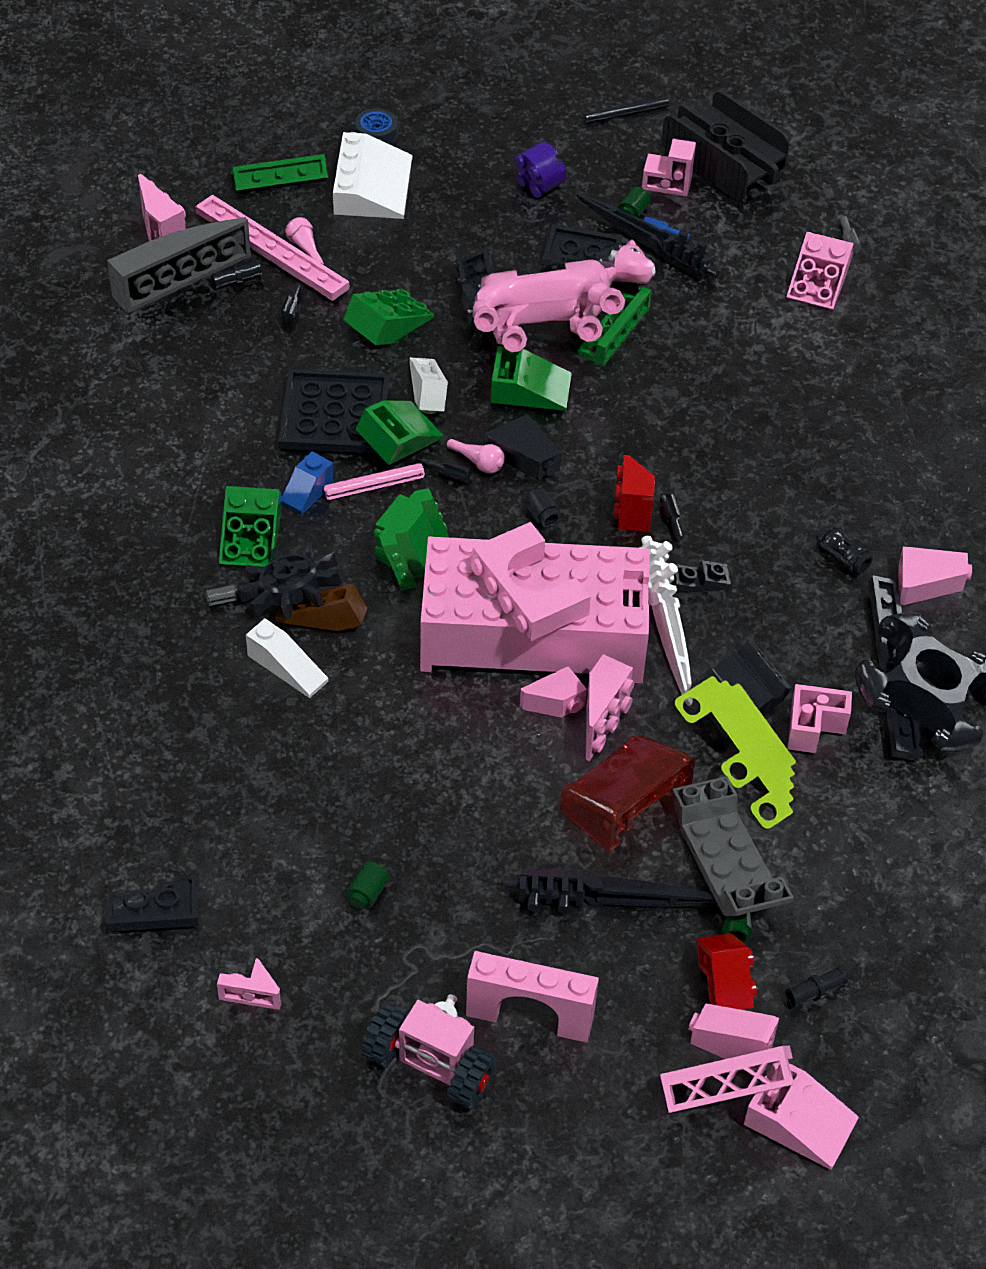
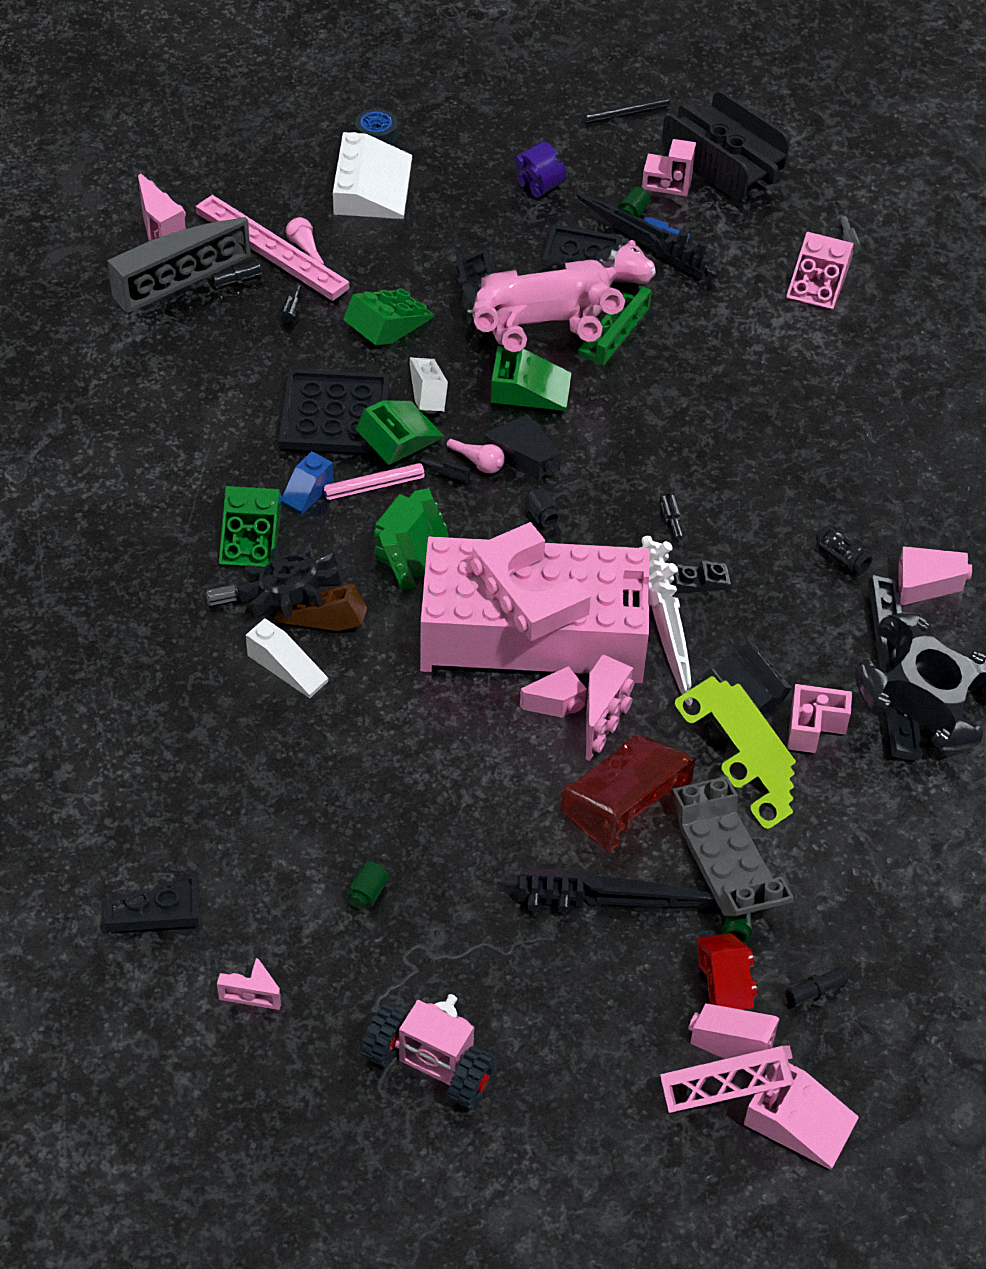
green fence [230,154,328,191] -> none
bright pink arch [466,951,599,1043] -> none
red slope [614,455,655,532] -> none

